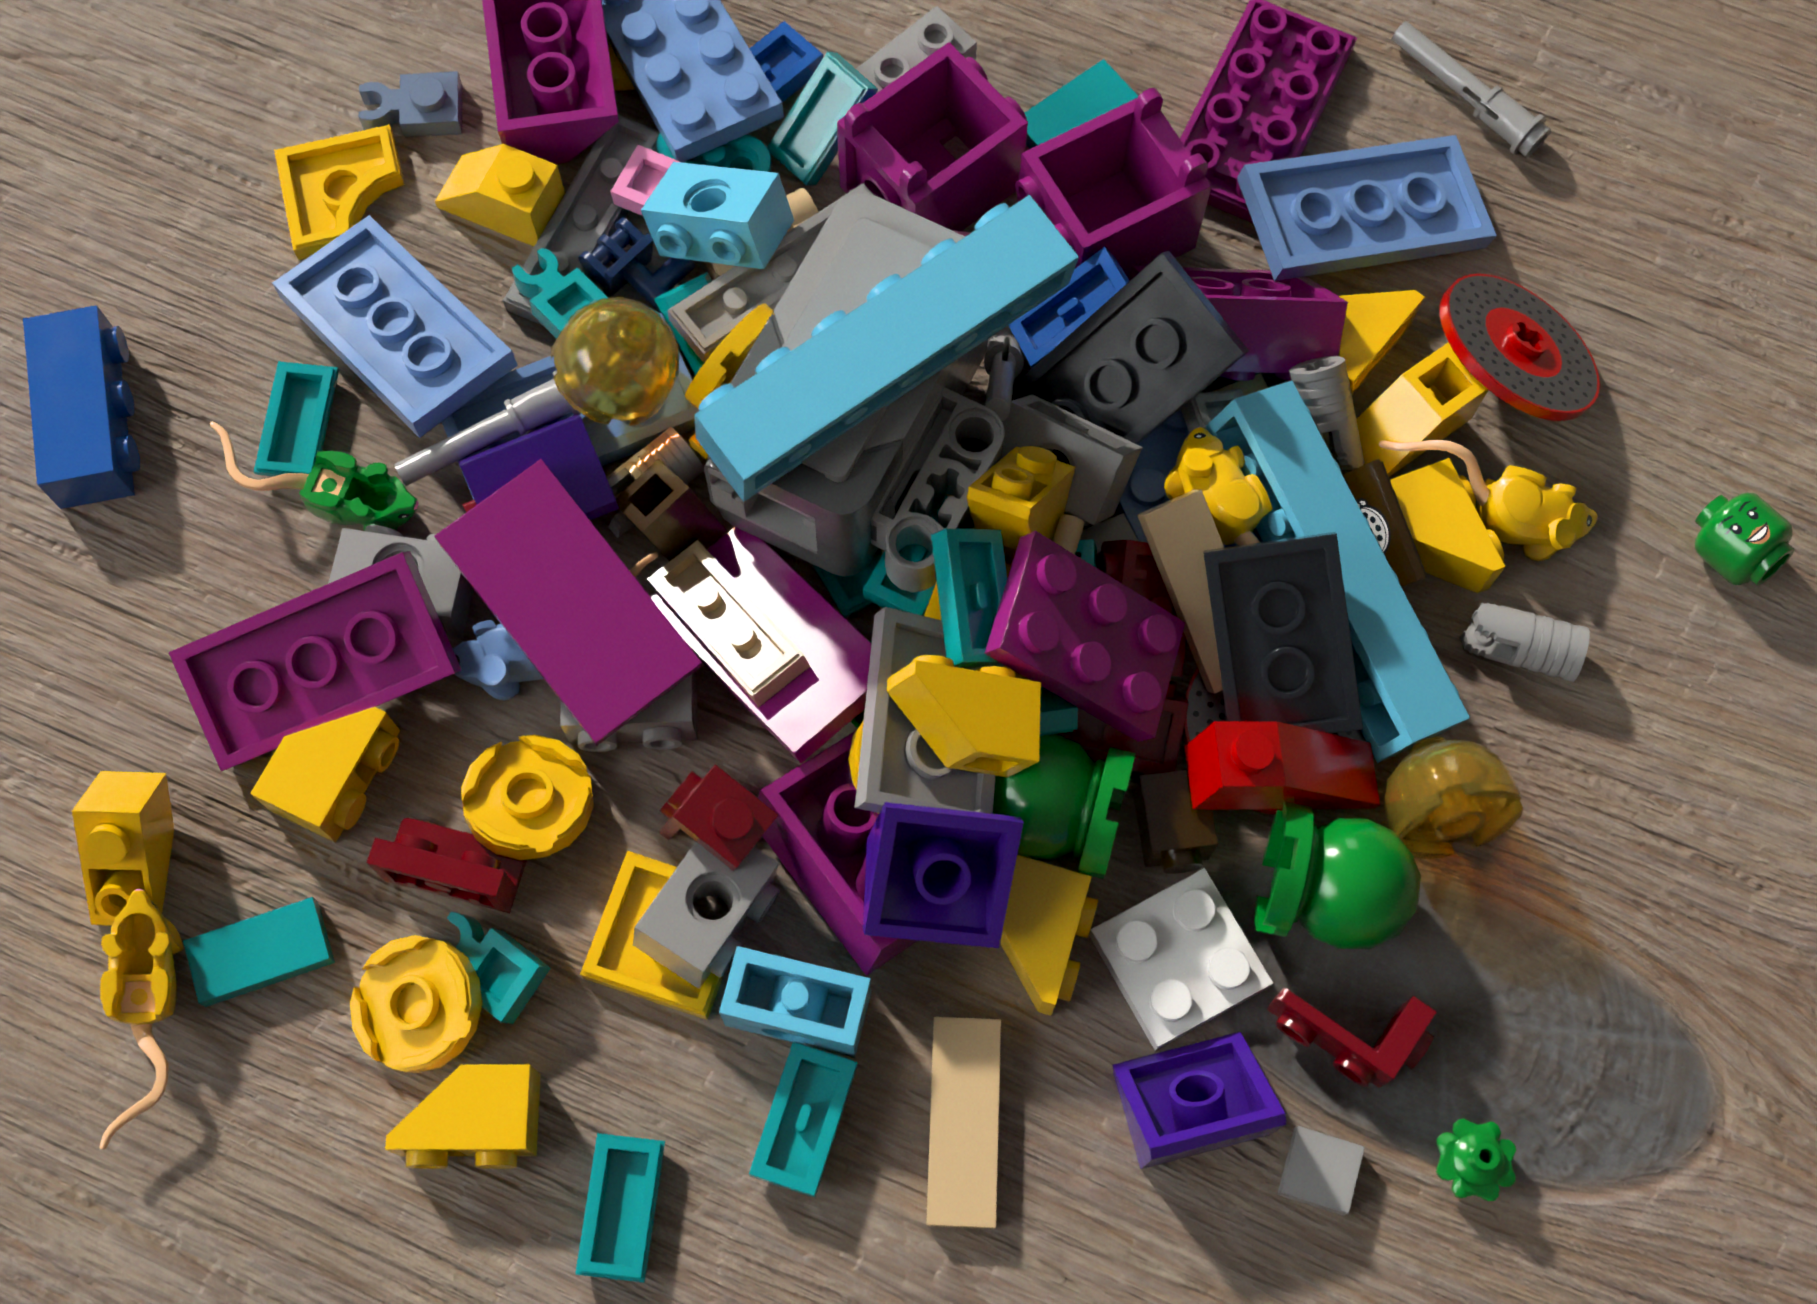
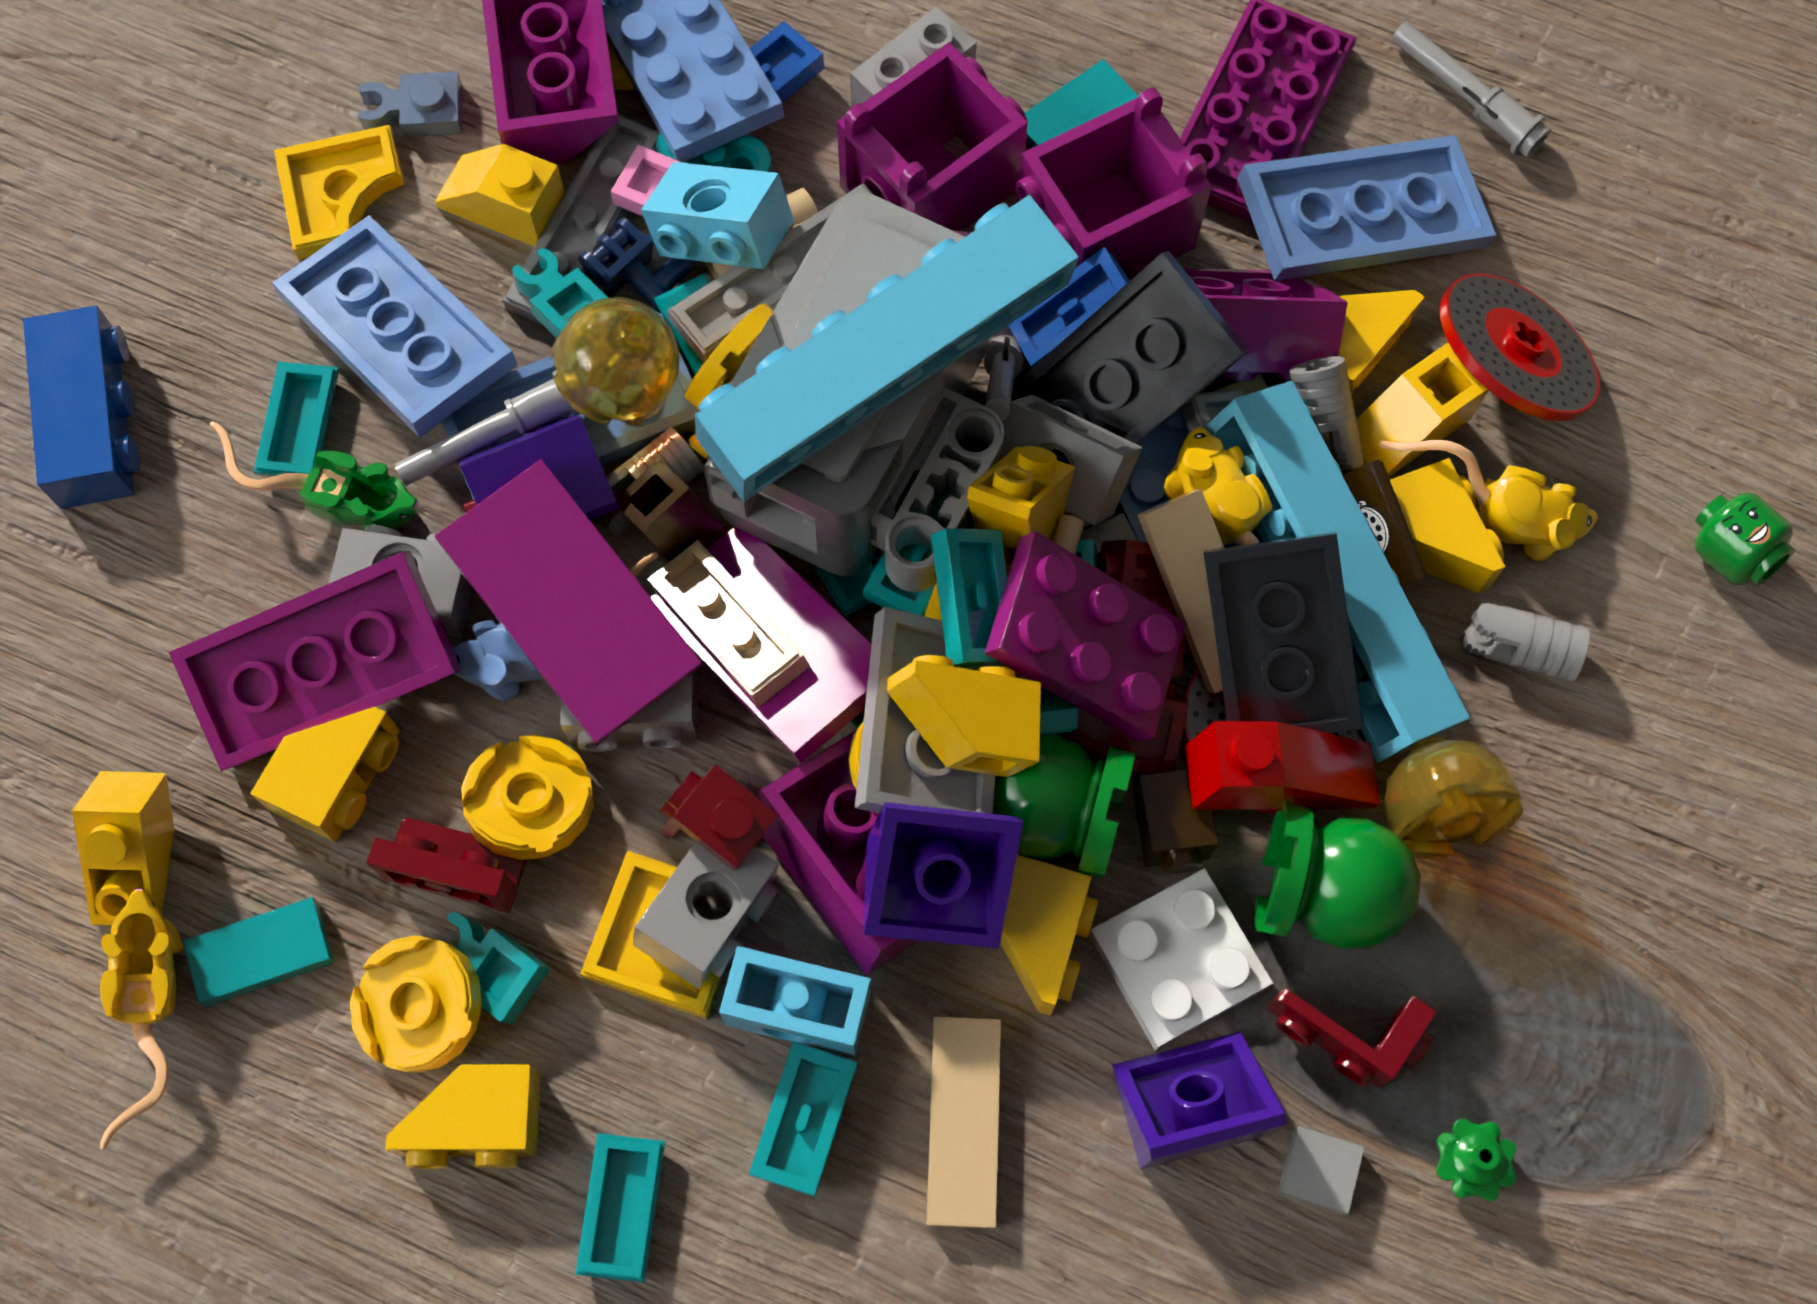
teal tile [767,52,878,185] -> none

